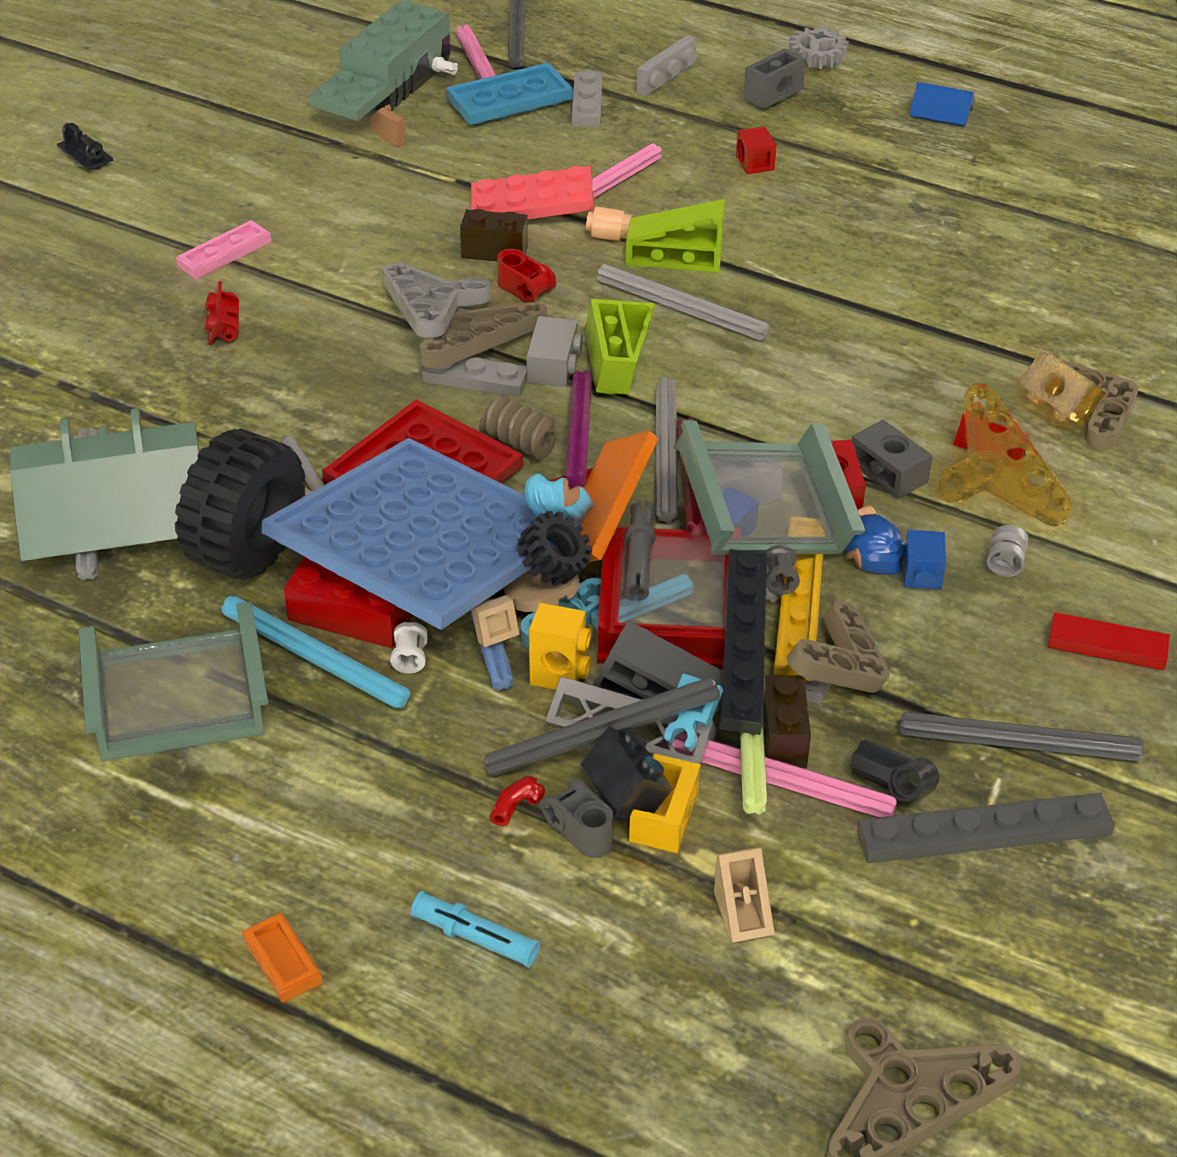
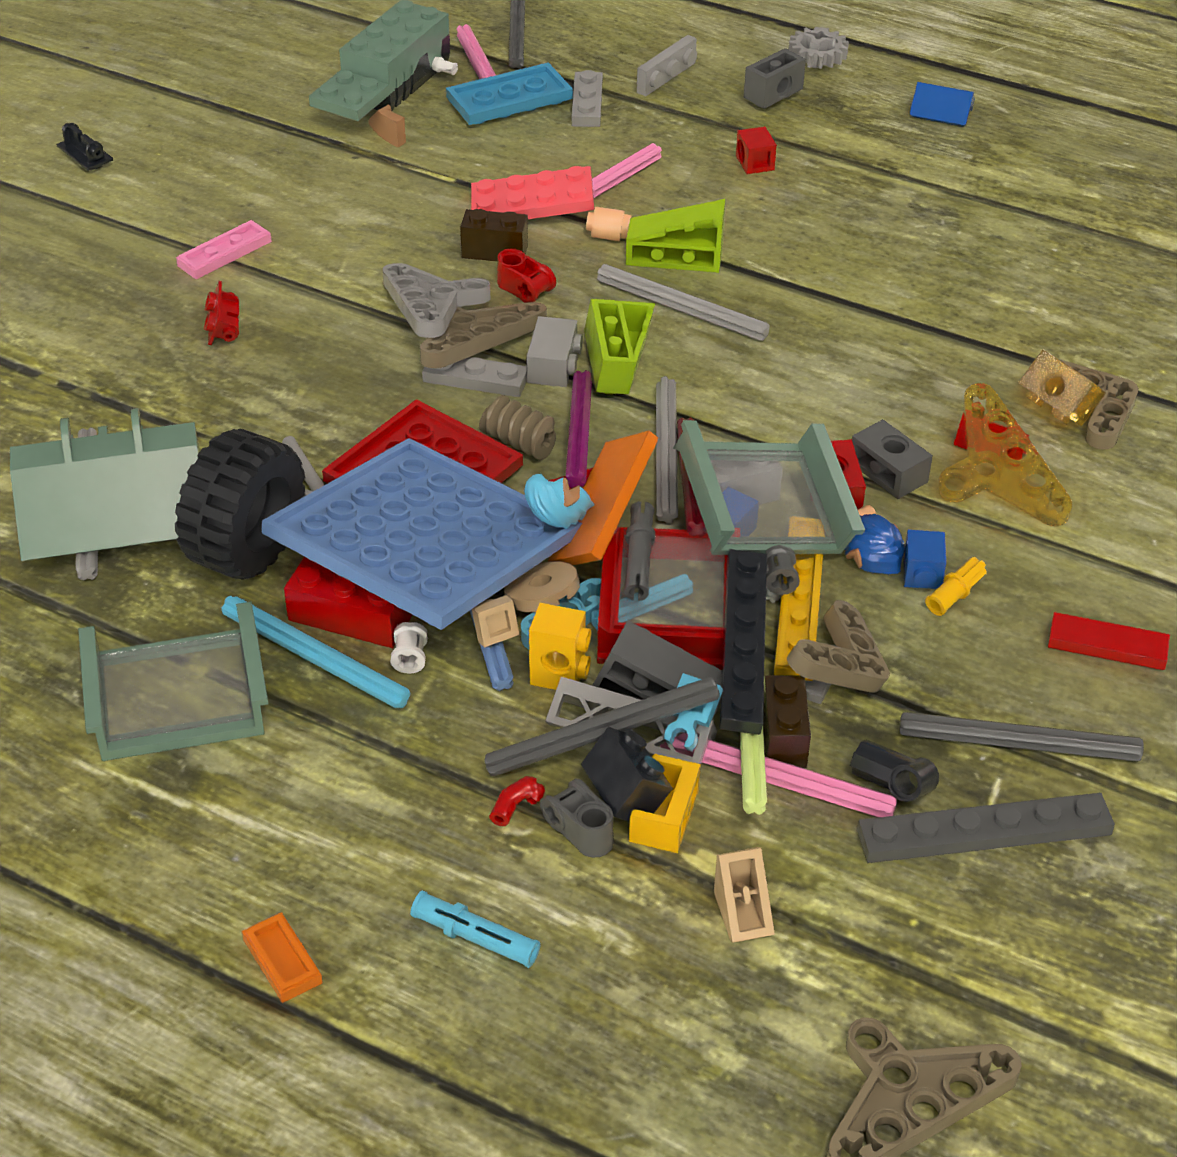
black tyre [517,511,592,586] -> none
light grey wheel [987,525,1029,577] -> none
none -> yellow axle [925,557,987,616]

